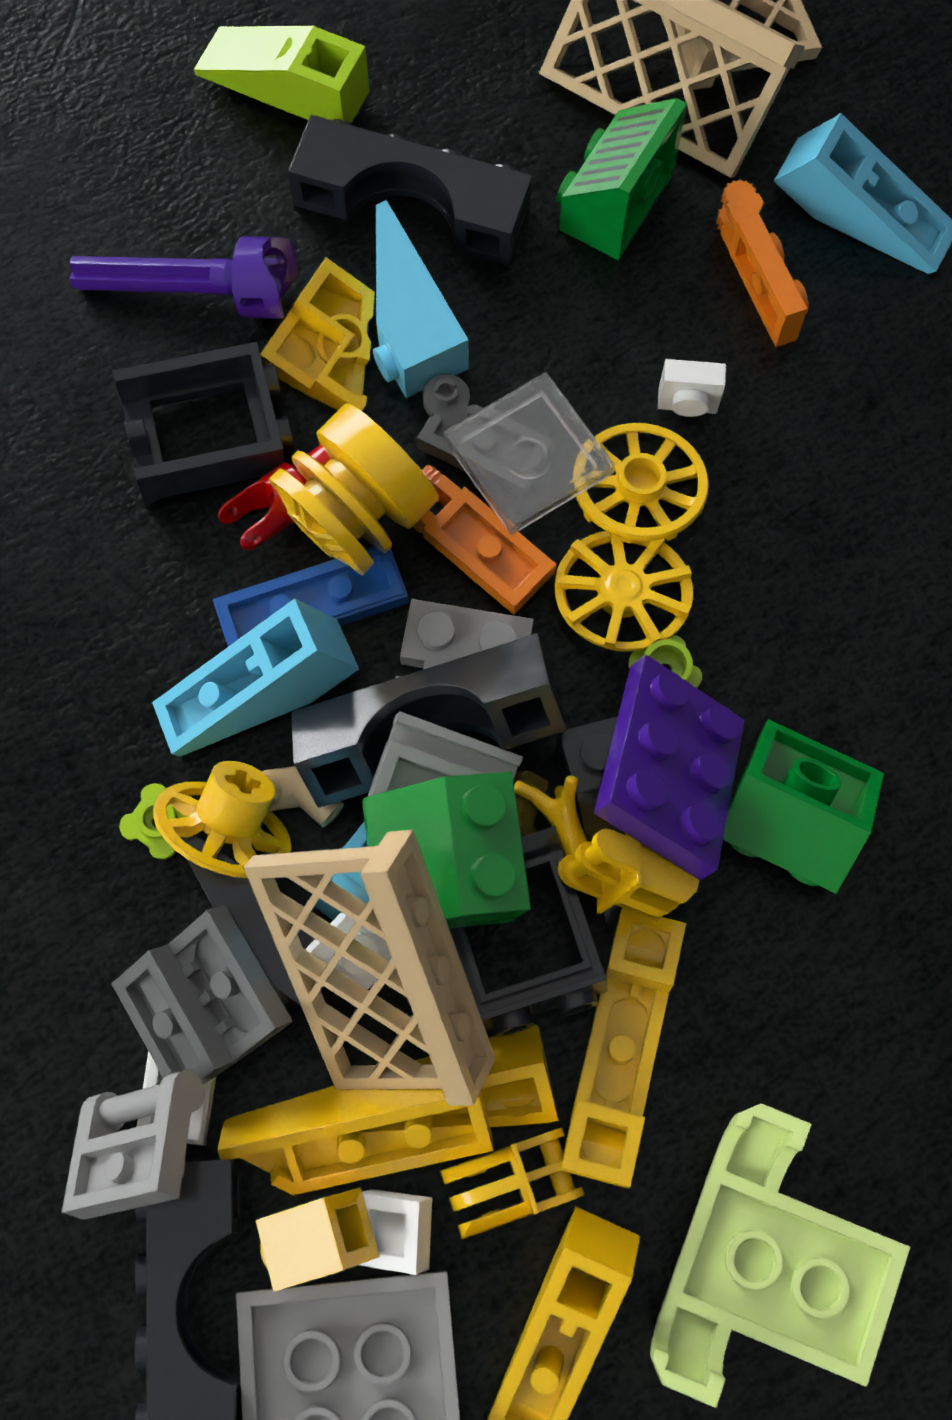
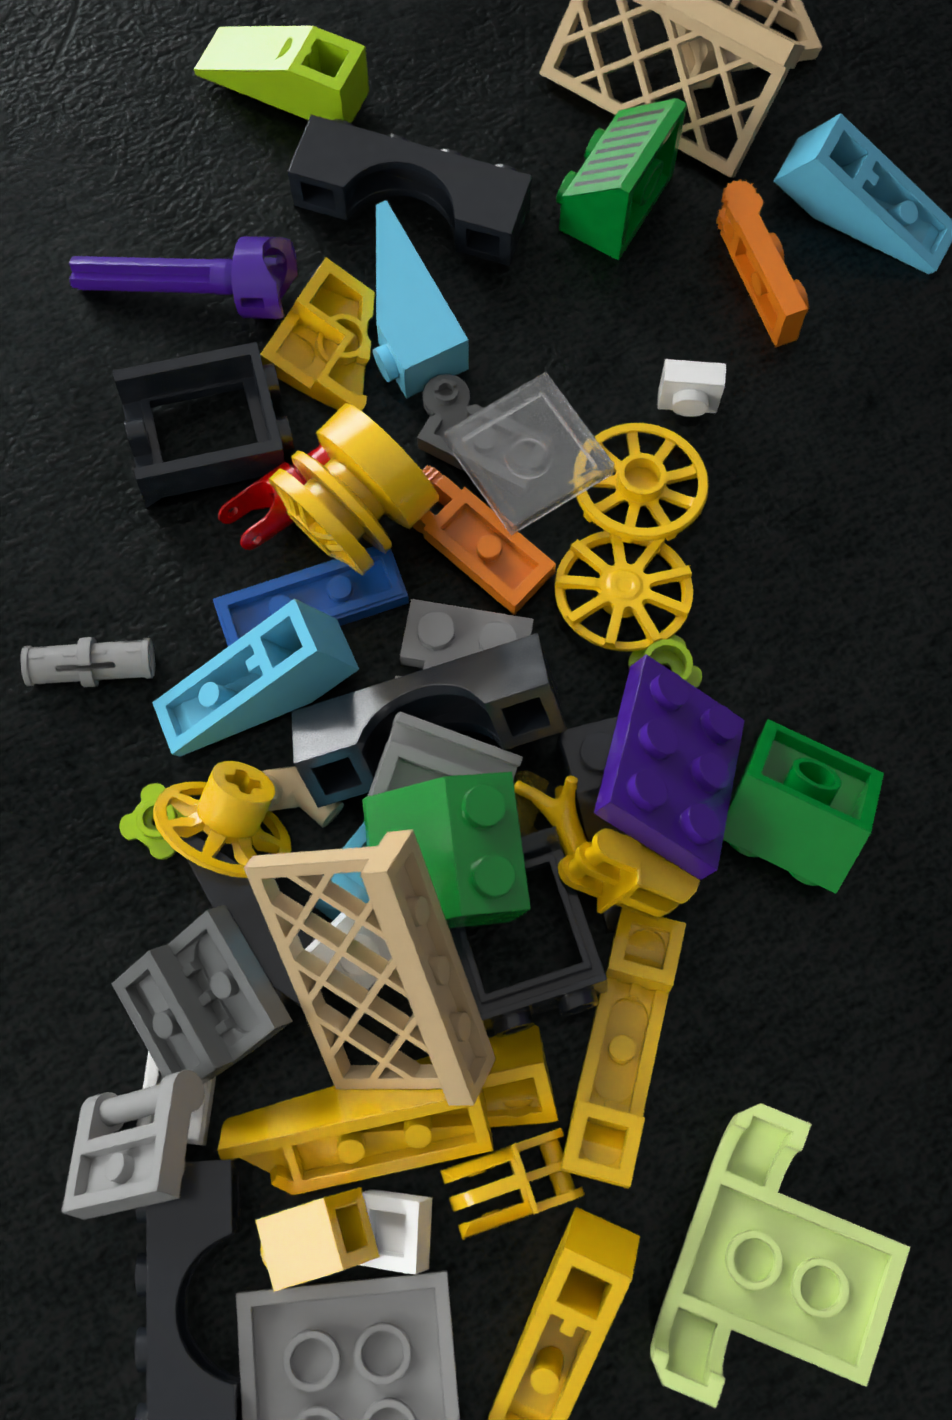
none -> light grey pin [21,637,155,687]

